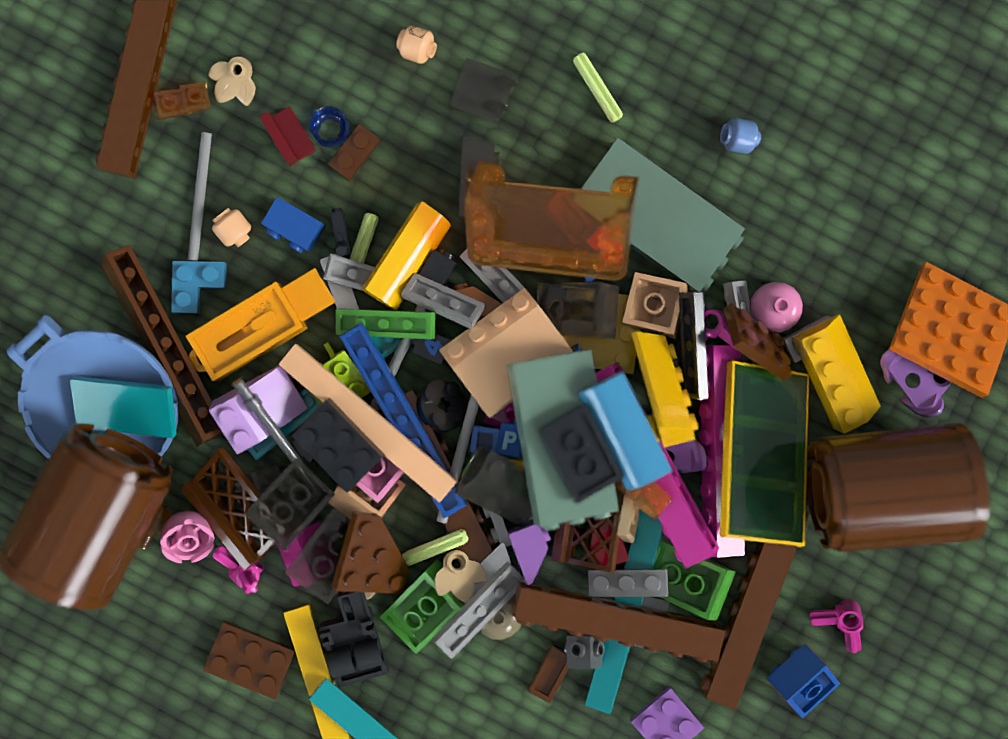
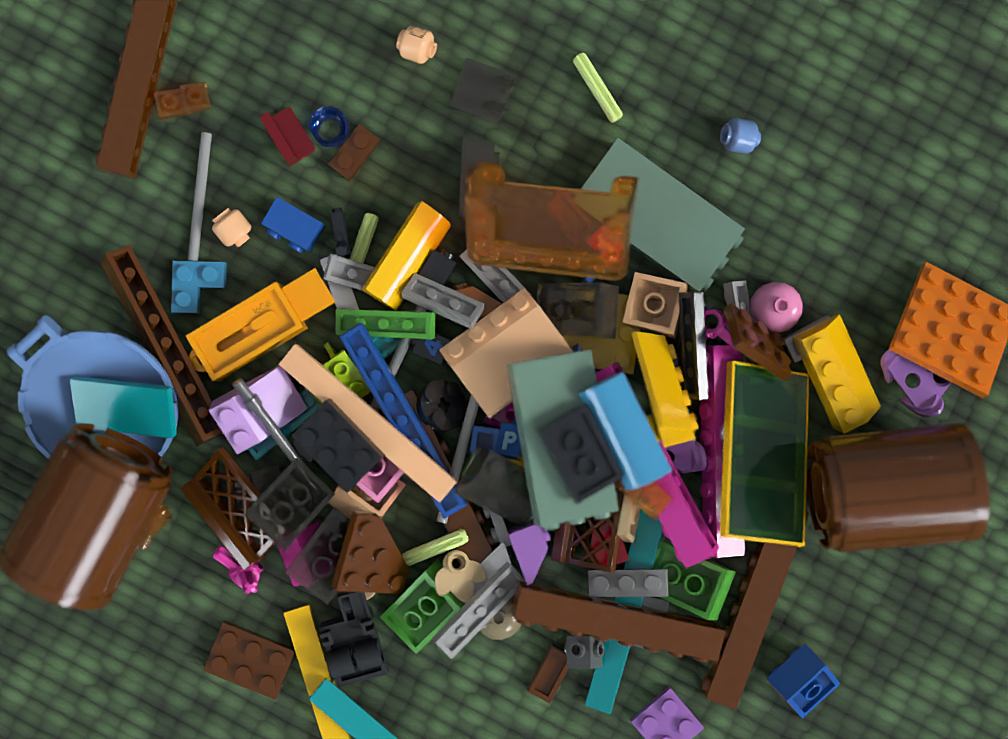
bright pink cylinder [160,510,214,563] -> none
tan plate [208,57,256,106] -> none
dark pink axle [810,599,863,653] -> none

